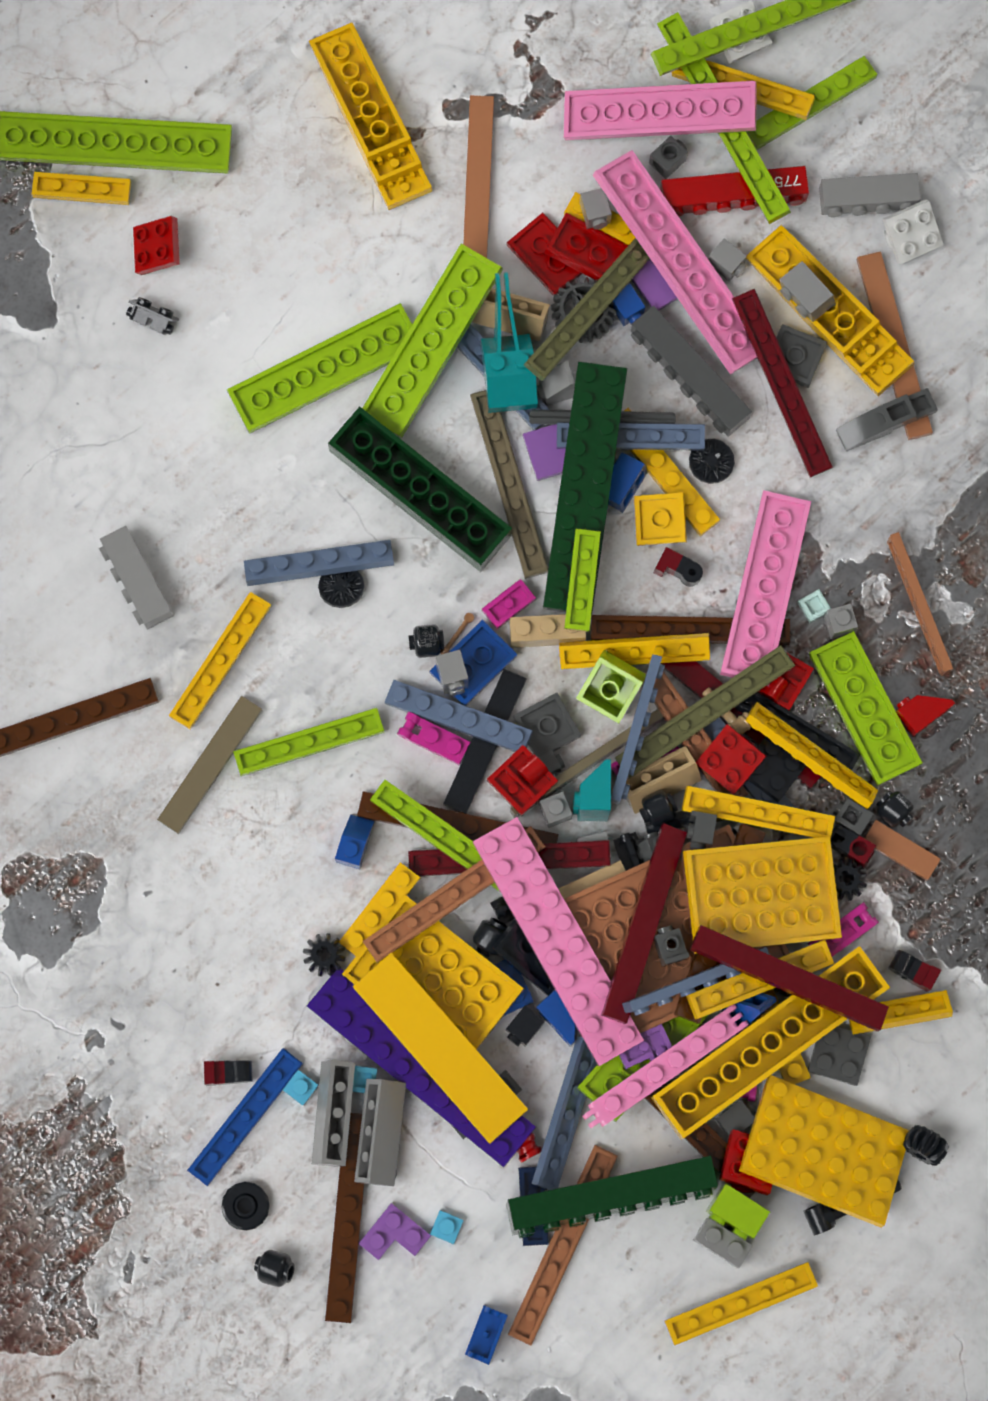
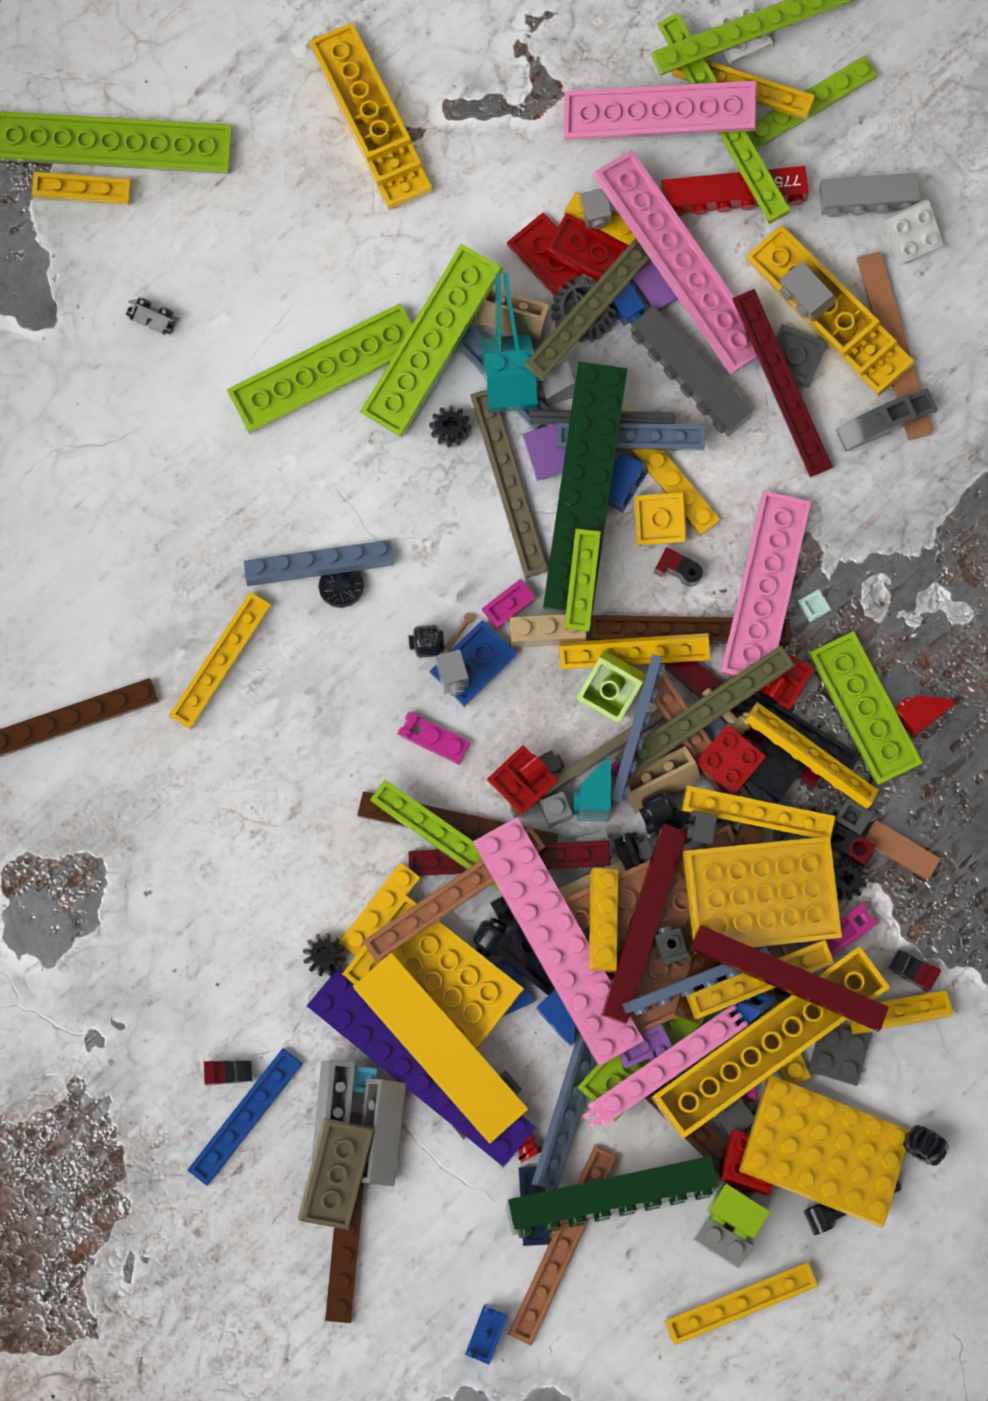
light grey brick [99,526,173,630] -> none
red plate [133,216,180,275] -> none
dark tan tile [157,696,263,834] -> none
black wheel [221,1182,270,1231] -> none
lime plate [233,708,385,777] -> none
black head [254,1250,295,1287] -> none
medium azure plate [283,1070,319,1106] -> none
dark green brick [328,406,512,572] -> none
blue slope [335,814,375,870] -> none
medium lavender plate [359,1203,431,1260] -> none
sand blue plate [384,680,533,752] -> none
medium azure plate [430,1210,464,1244] -> none
black tile [443,669,527,814] -> none
nougat tile [463,95,494,258] -> none
black brick [506,1005,545,1047] -> none
dark grey plate [513,693,581,757] -> none
dark grey brick [649,136,688,179] -> none
black wheel [689,439,735,484] -> none
light grey brick [708,238,747,282] -> none
light grey brick [824,604,858,640] -> none
black head [876,791,914,828] -> none
nougat tile [887,532,953,677] -> none
none -> dark tan tile [298,1118,374,1230]
none -> black gear [429,405,471,448]
none -> yellow plate [589,868,618,972]

